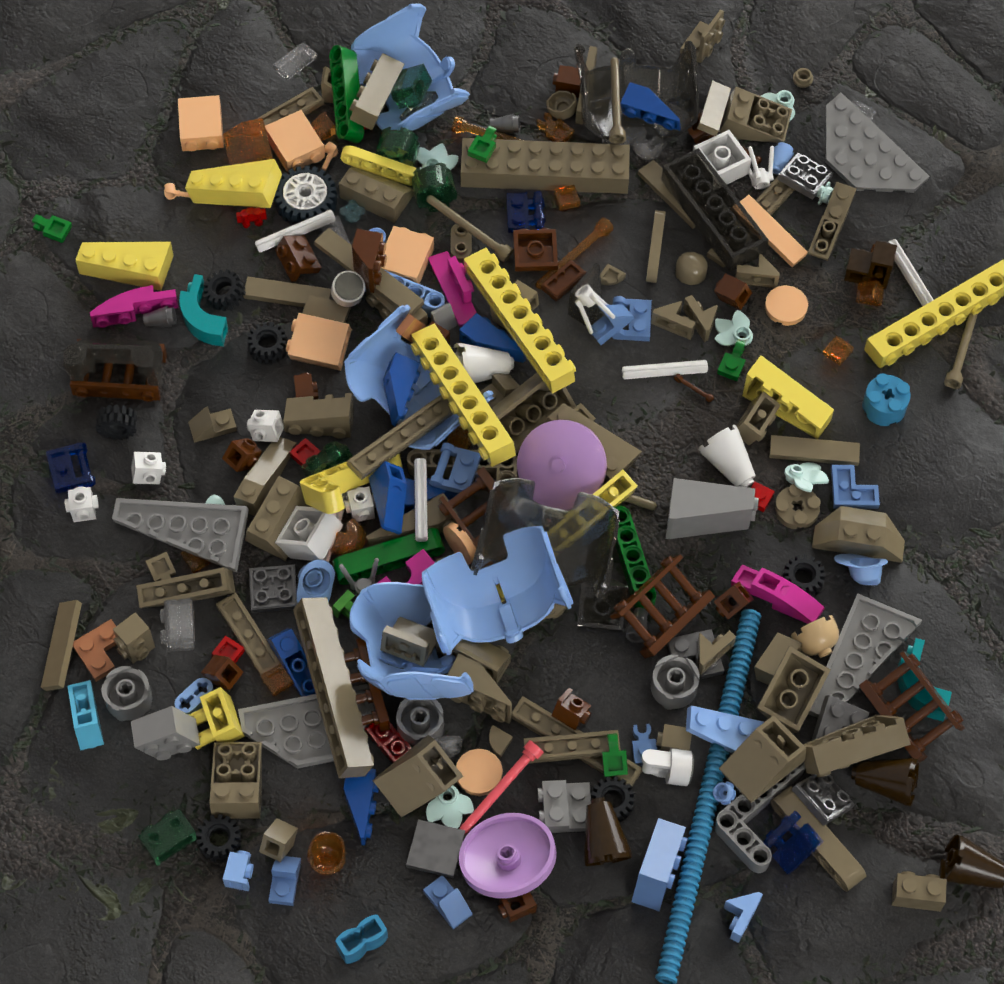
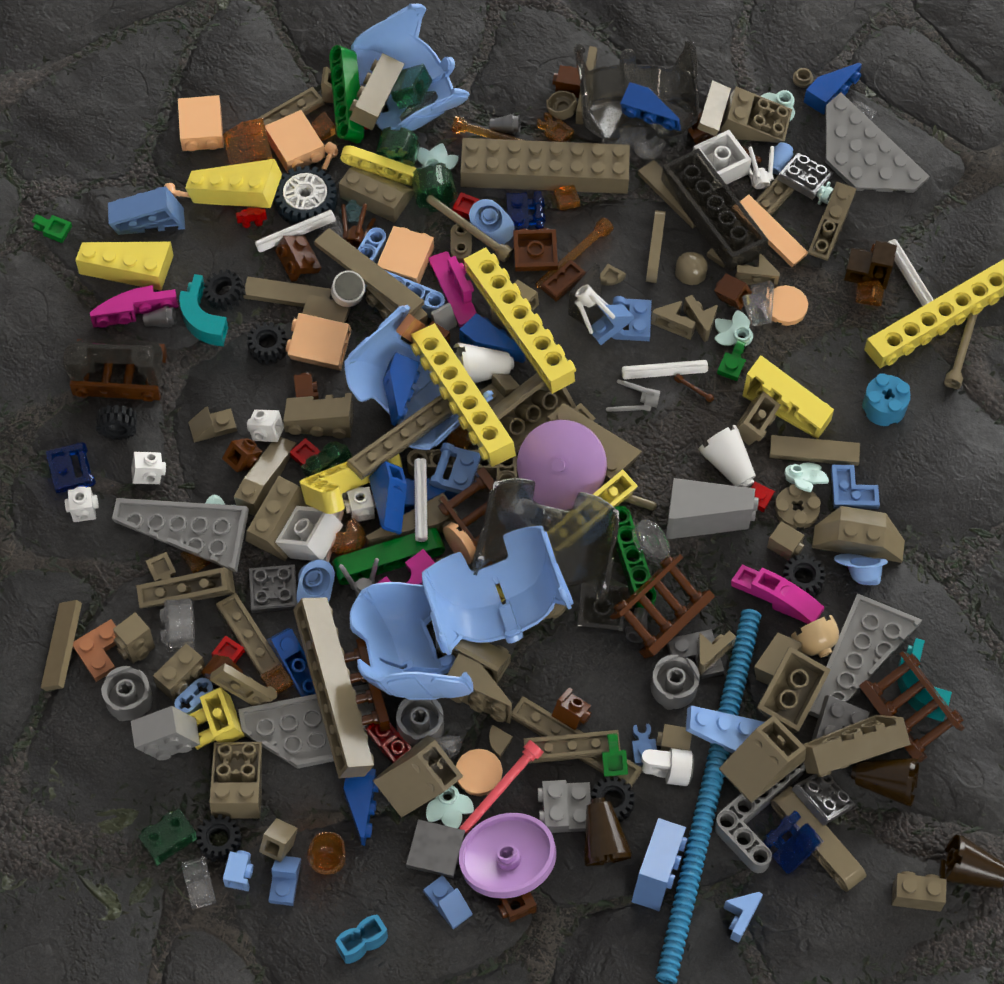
medium azure slope [68,680,104,750] -> none
clear plate [273,42,317,80] -> none
bright green tile [332,590,355,619] -> none
reddish brown slope [352,229,387,293] -> none
dark tan bracket [380,617,436,667] -> none
green plate [467,126,497,163] -> none
dark tan piece [609,57,626,144] -> none
dark tan bracket [680,9,725,63] -> none
light blue plate [713,781,736,805] -> none
reddish brown brick [714,581,754,619] -> none
clear orange plate [823,335,854,366] -> none
none -> medium blue wedge [108,186,185,235]
none -> dark tan brick [153,643,205,700]
none -> clear slope [182,856,216,909]
none -> dark tan plate [210,663,277,706]
none -> reddish brown plant [341,204,376,248]
none -> red plate [452,192,480,219]
none -> light blue piece [469,199,515,245]
none -> light grey plant [606,379,660,412]
none -> clear tile [632,519,670,563]
none -> clear slope [742,281,774,326]
none -> dark tan brick [767,521,805,561]
none -> blue slope [804,63,862,115]

